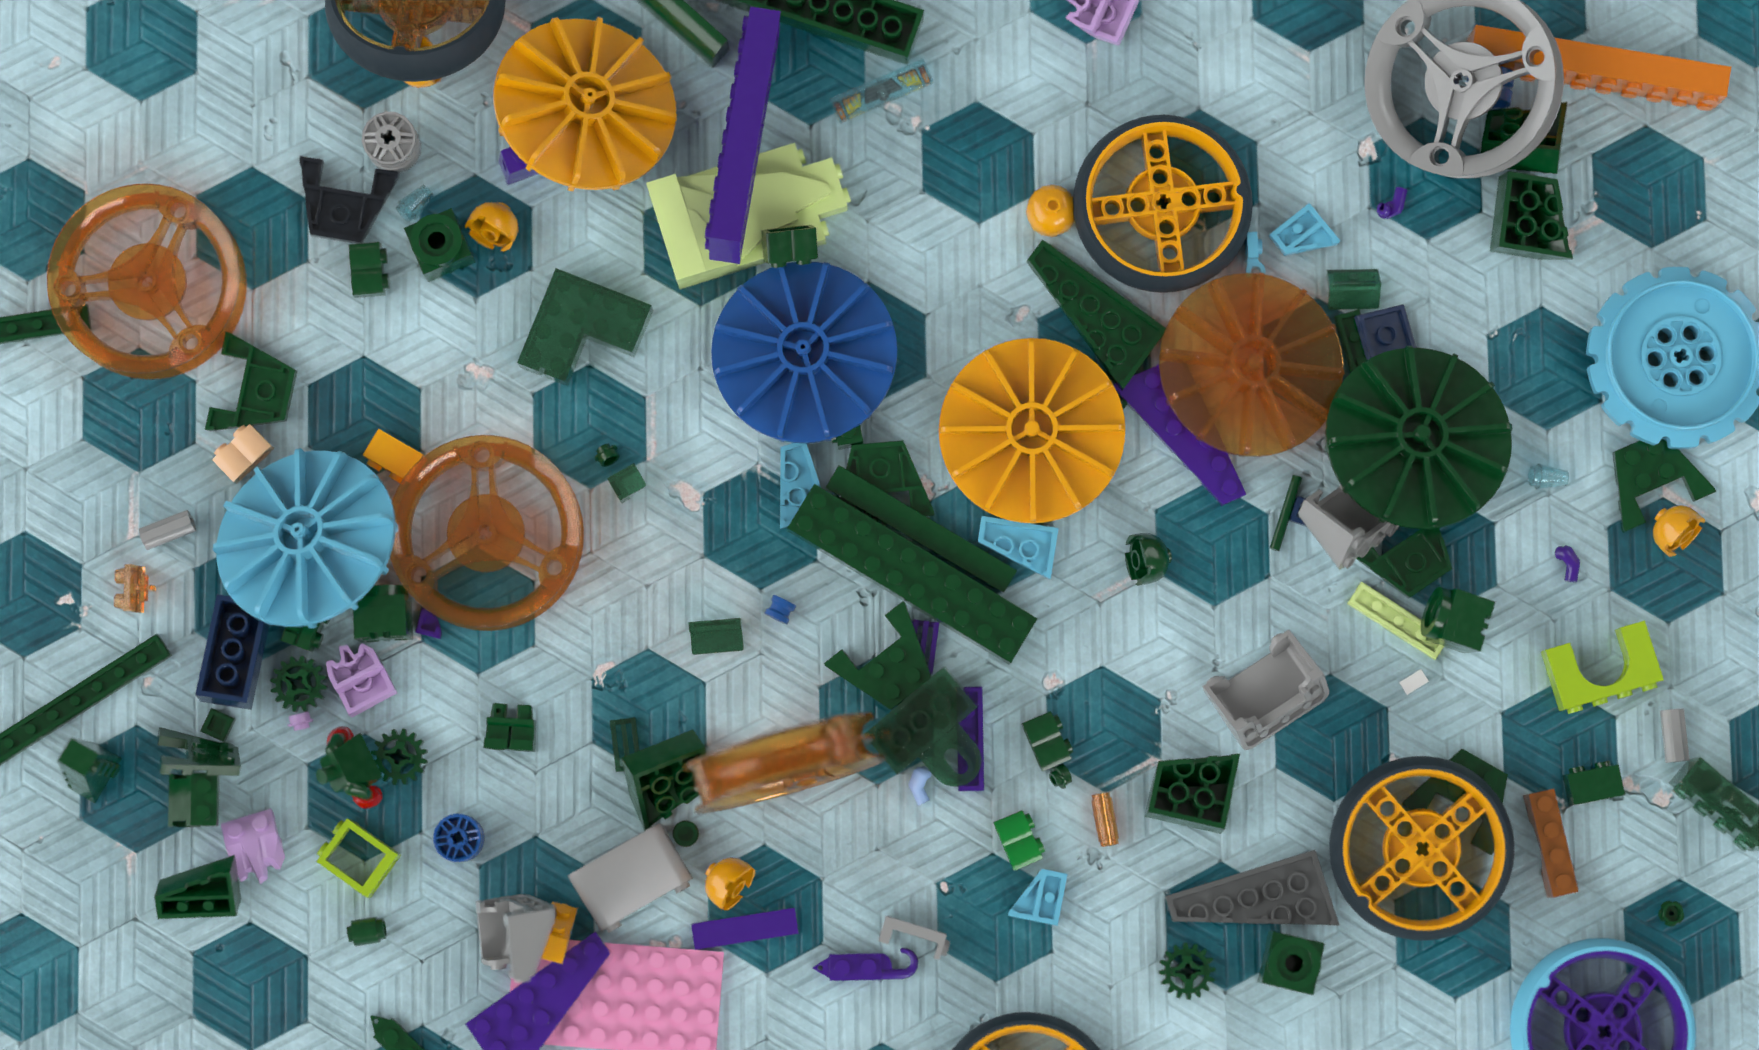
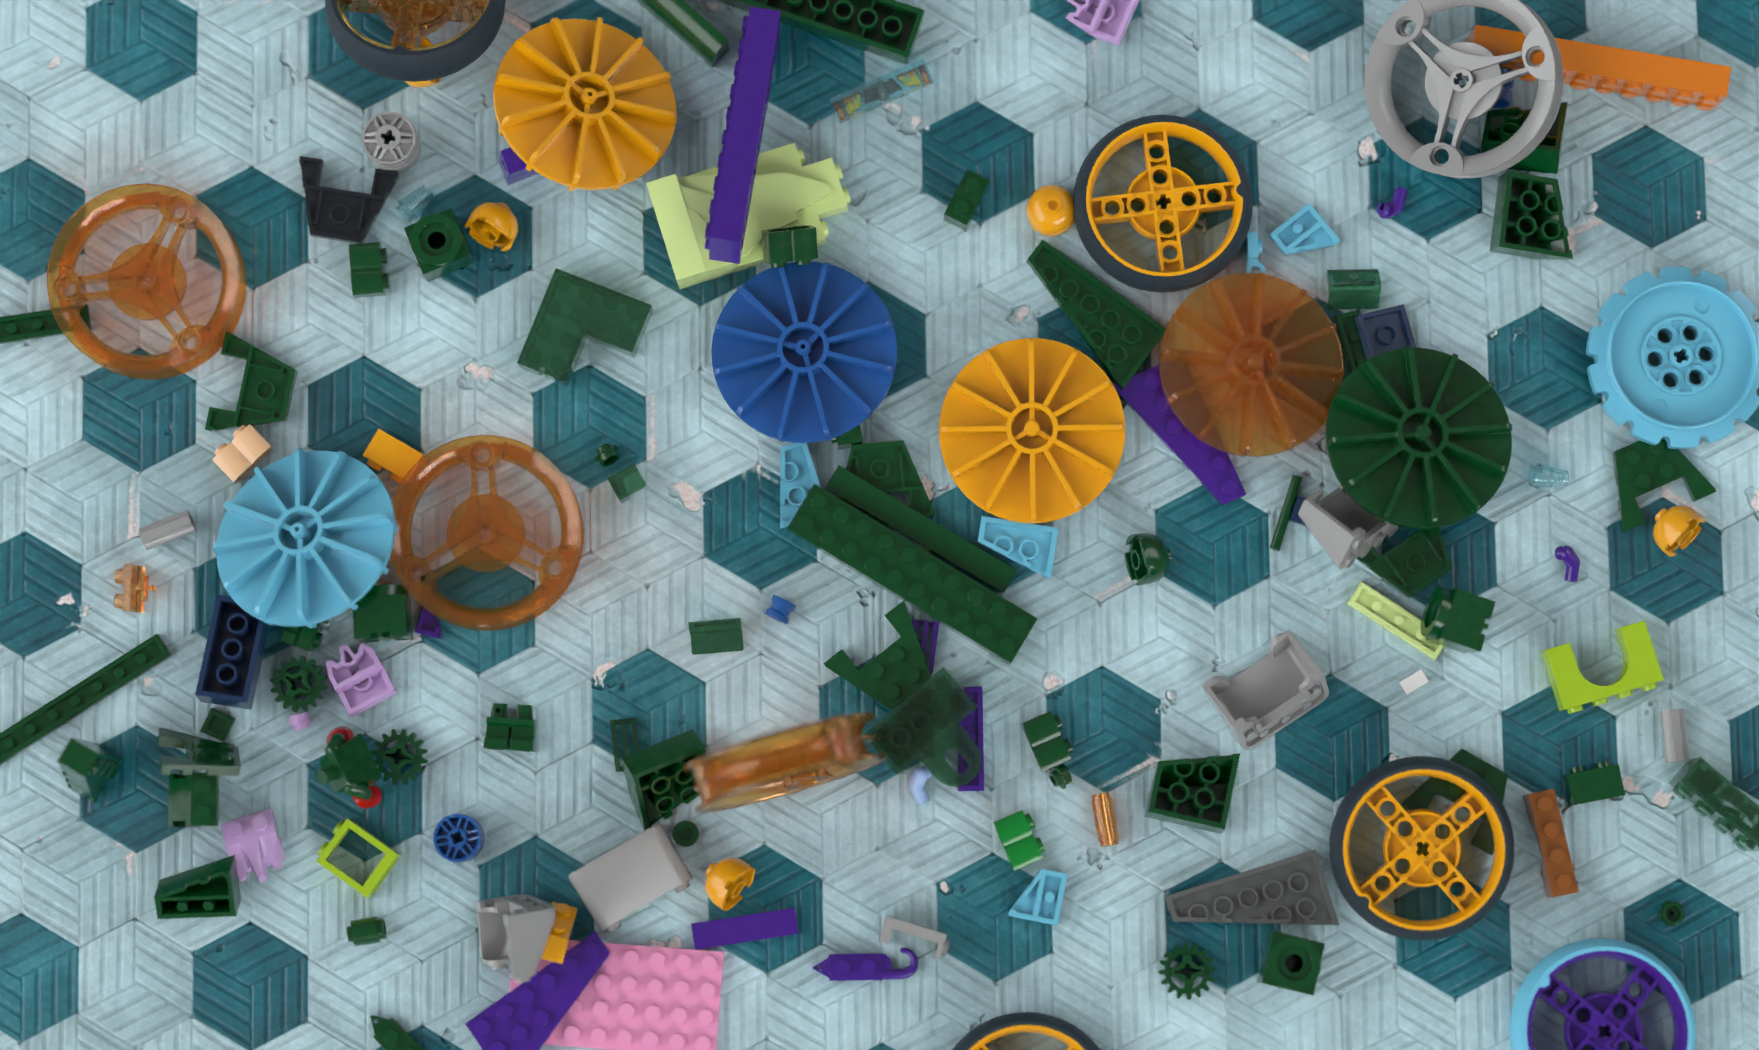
none -> dark green brick [943,169,990,231]

